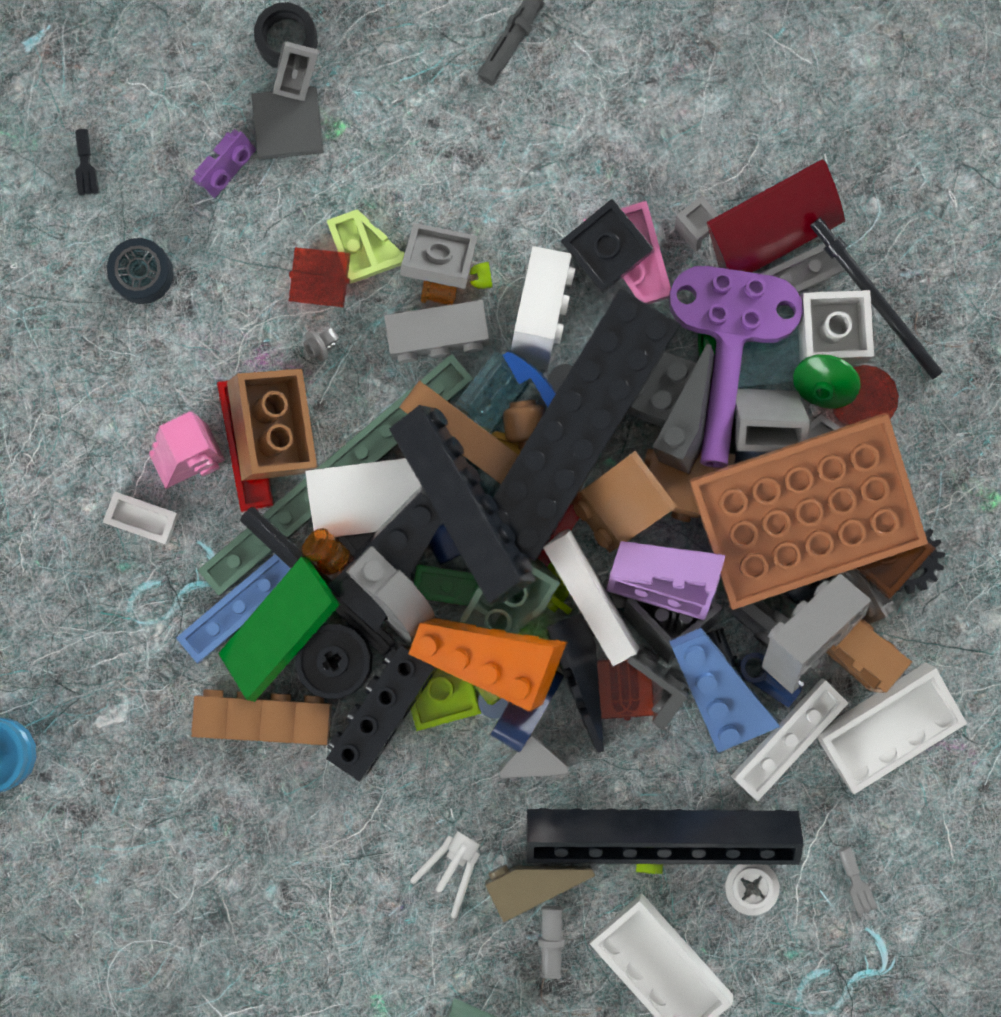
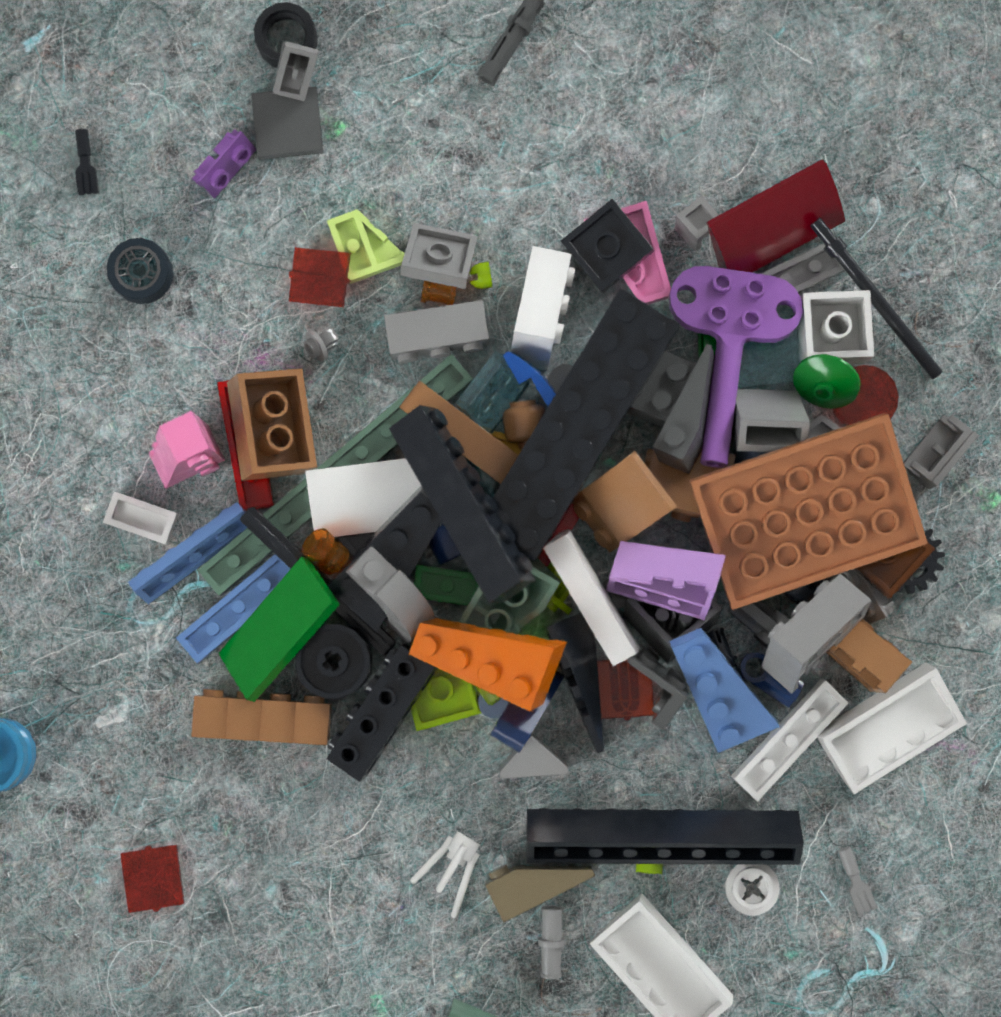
none -> clear red piece [120,844,185,913]
none -> medium blue plate [128,502,247,604]
none -> light grey hinge [903,415,979,489]

